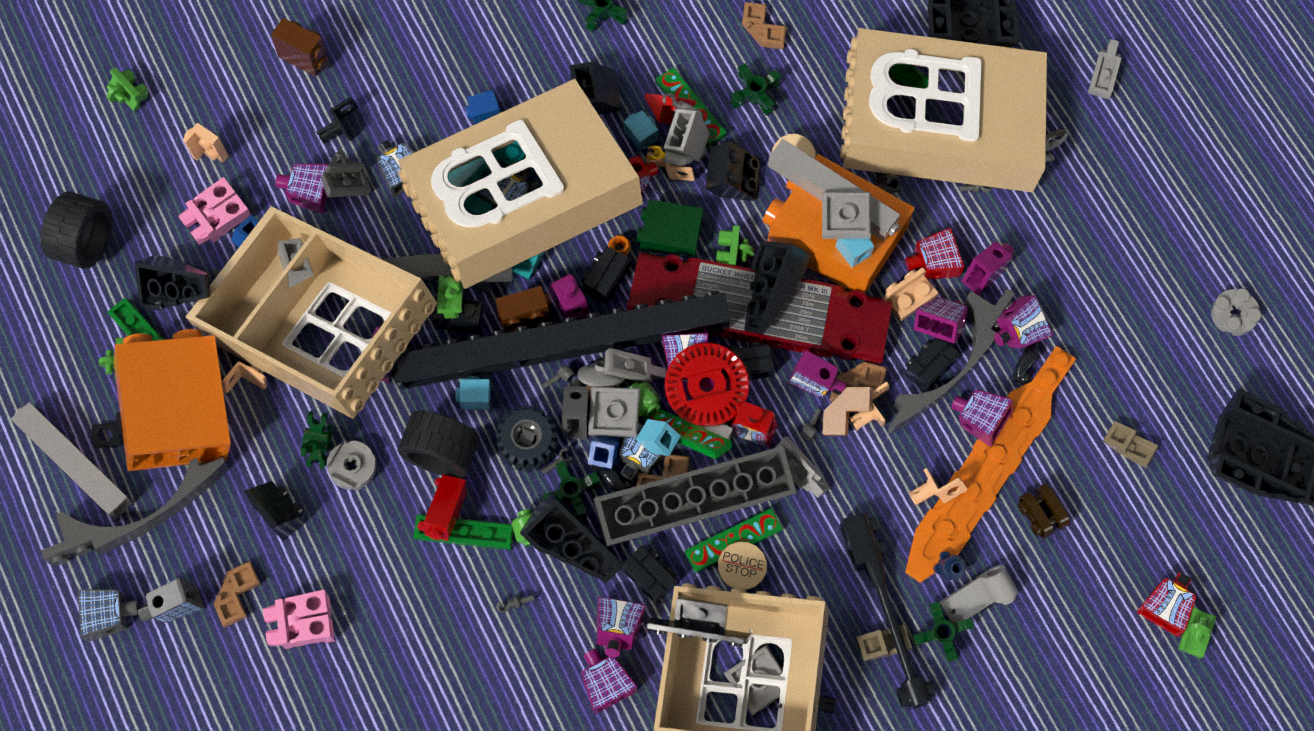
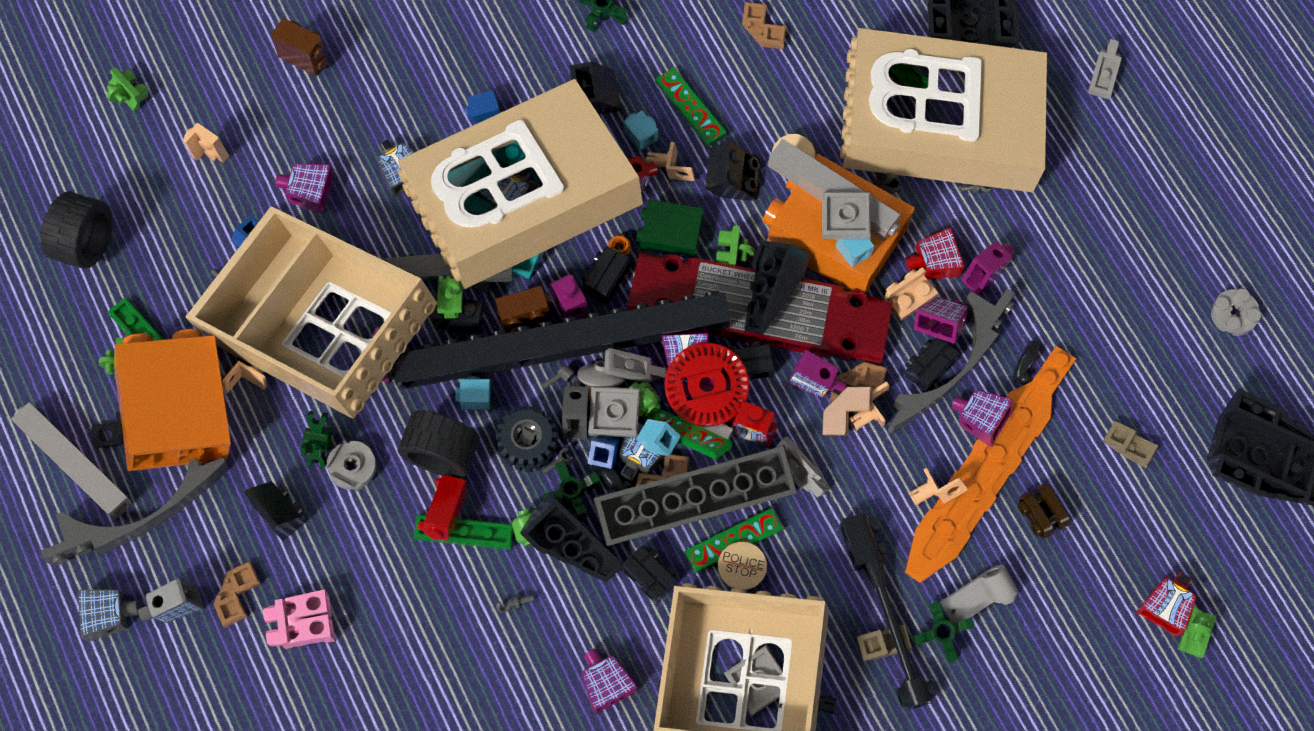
black wedge [134,255,211,310] -> none
bright pink hips [178,177,251,245] -> none
light grey slope [278,238,313,287] -> none
black bracket [316,97,358,144] -> none
dark grey slope [321,149,371,197] -> none
torso [597,597,645,657] -> none
red slope [644,93,694,125] -> none
light grey torso [646,93,709,166] -> none
bracket [646,597,751,647] -> none
dark green pin [730,63,781,116] -> none
dark grey hand [801,409,822,441] -> none
dark blue brick [933,551,966,580] -> none
torso [994,295,1053,348] -> none
light grey piece [1045,129,1068,162] -> none

